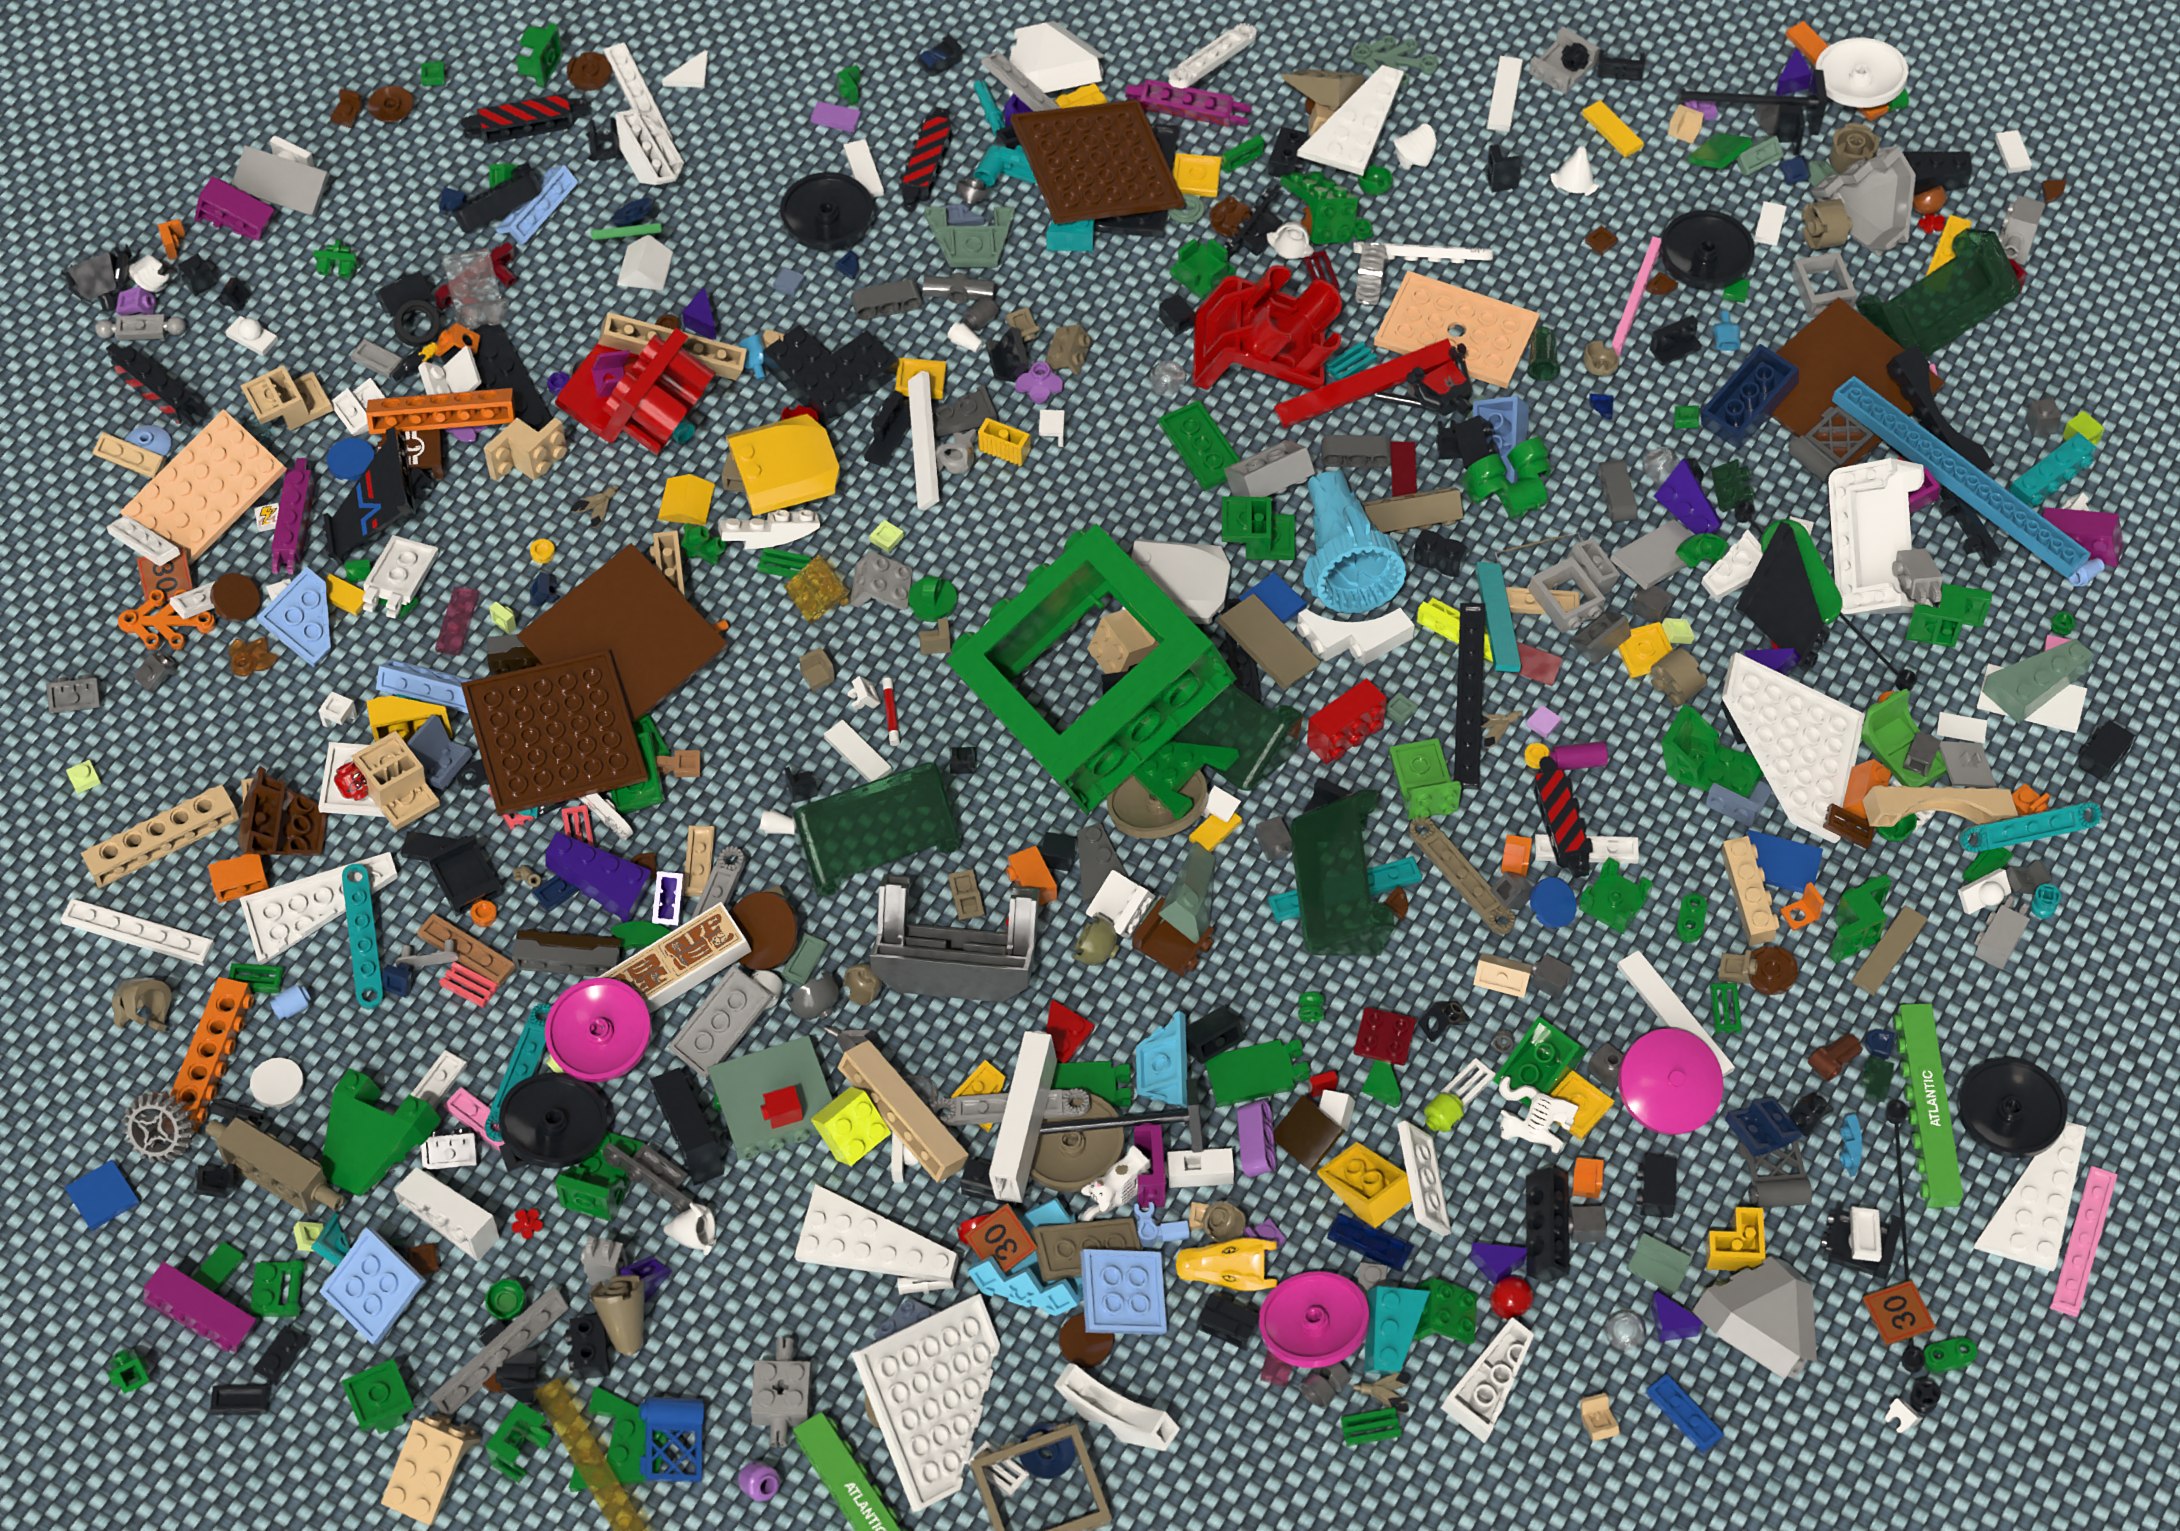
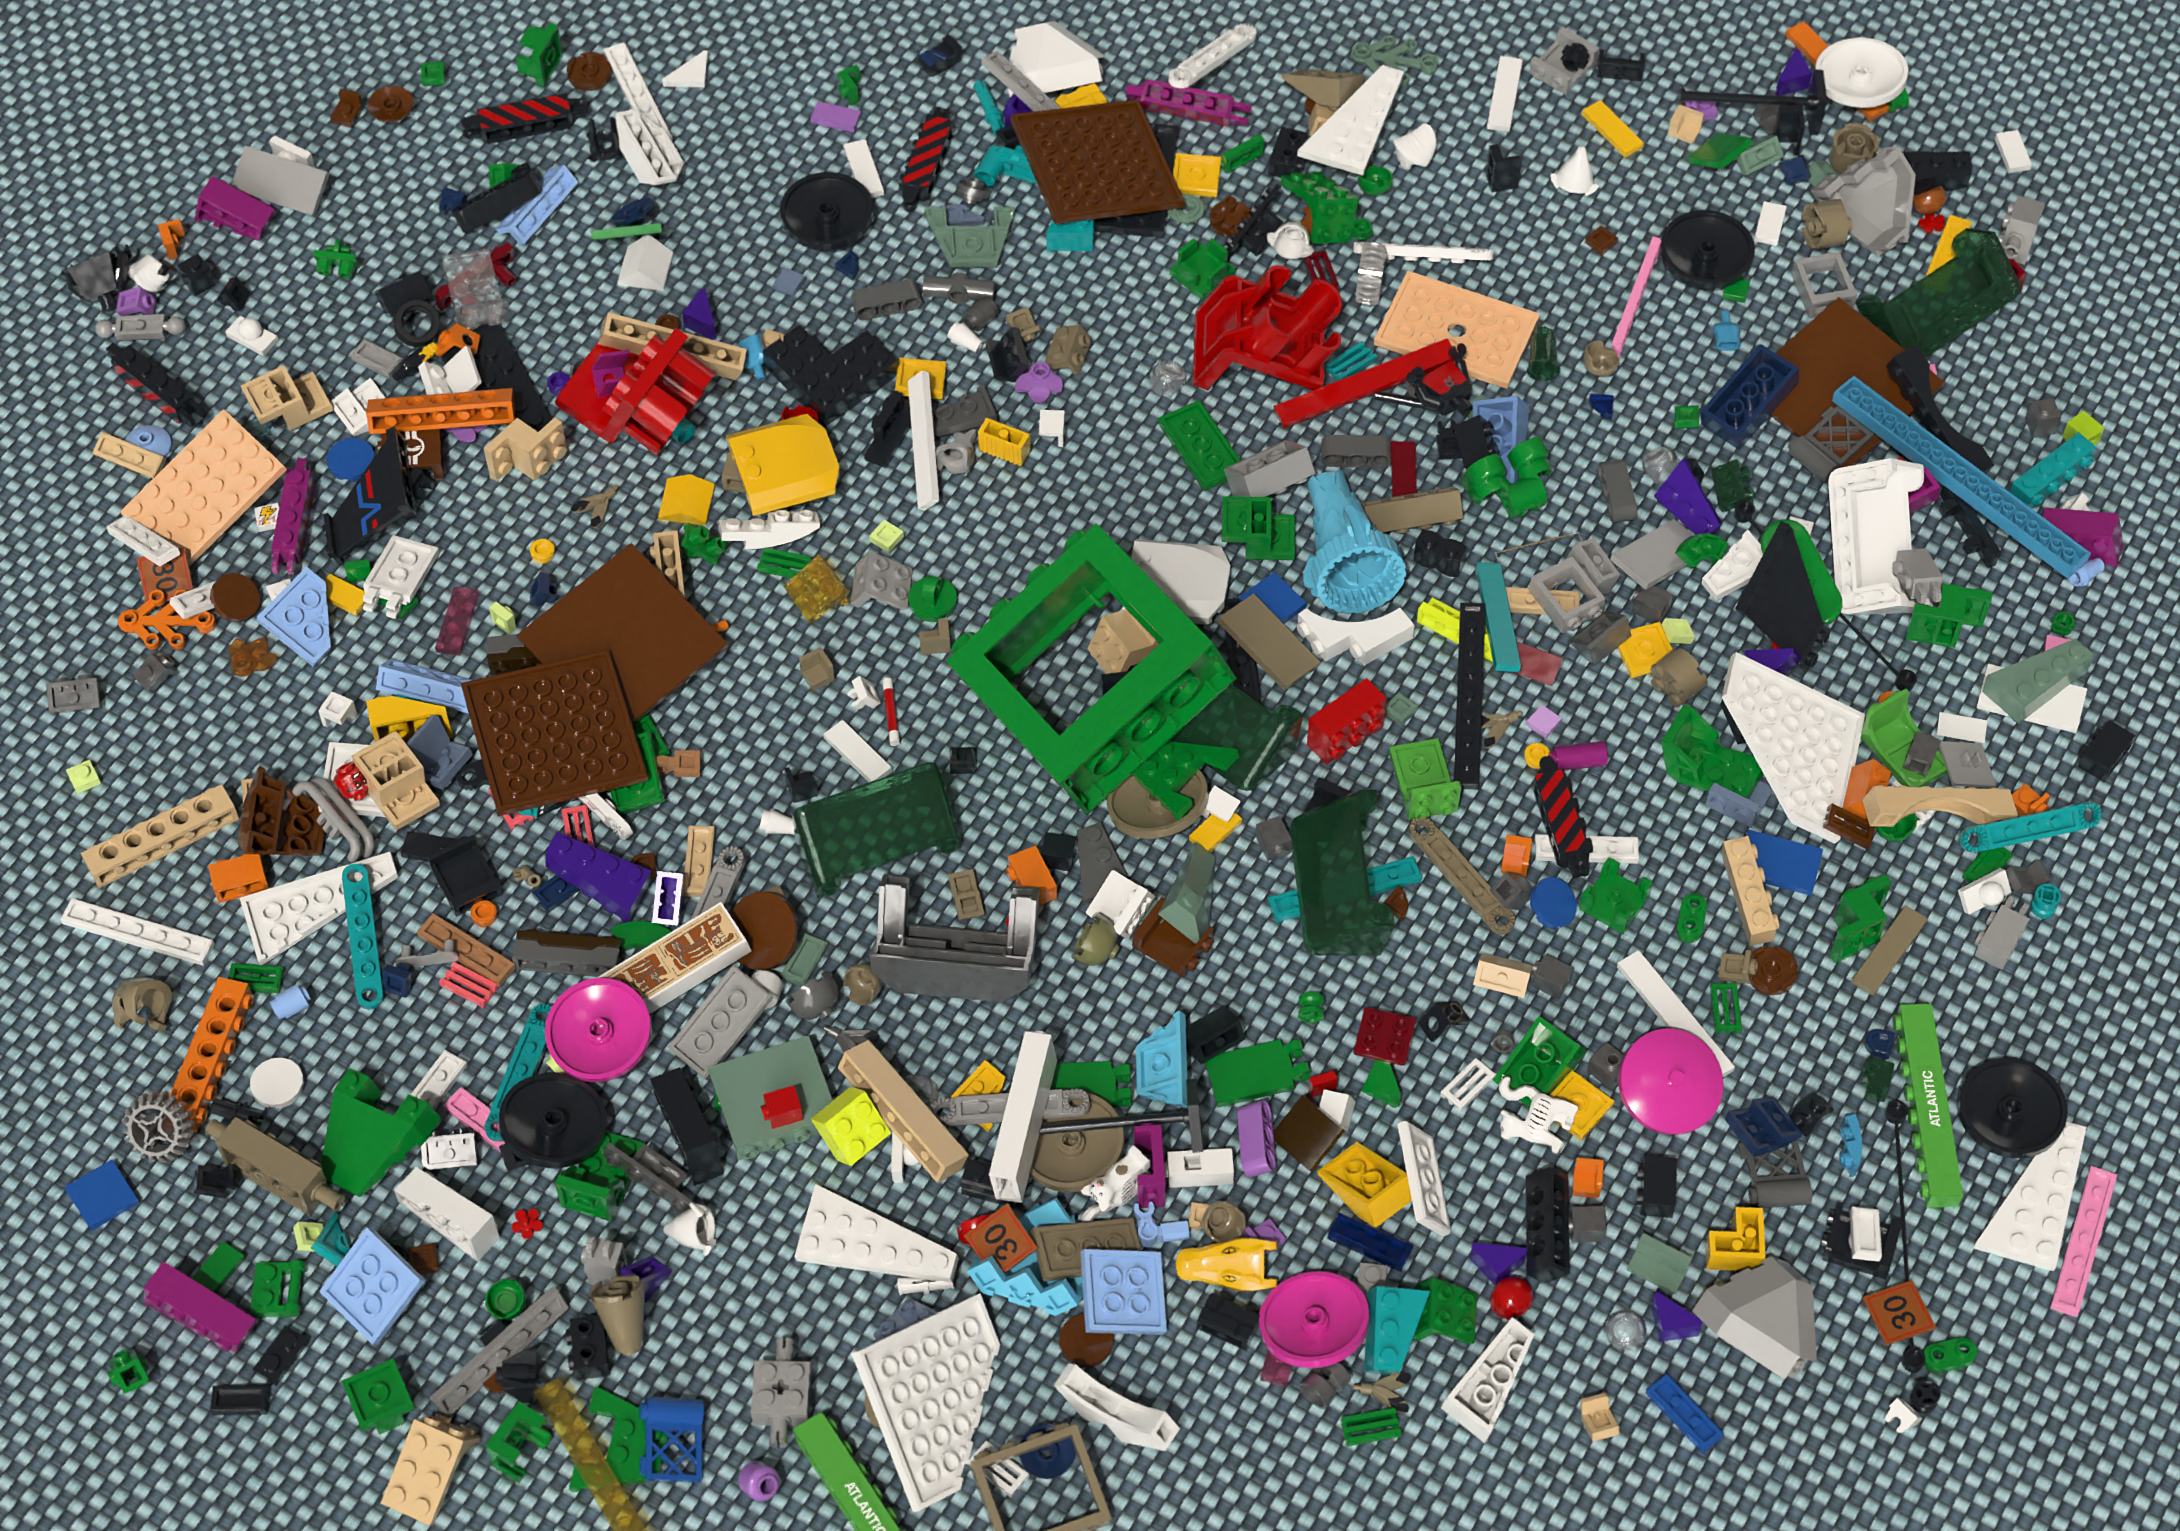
red wing [1046,1000,1095,1063] -> none
black brick [1159,294,1195,337] -> none
lime head [1424,1093,1464,1132] -> none
reddish brown tile [1645,271,1679,295] -> none
black bracket [1649,315,1702,366] -> none
orange bracket [1780,882,1825,931] -> none
copper piece [1808,1033,1863,1082] -> none
reddish brown tile [2041,180,2066,204] -> none
none -> light grey piece [292,778,375,862]

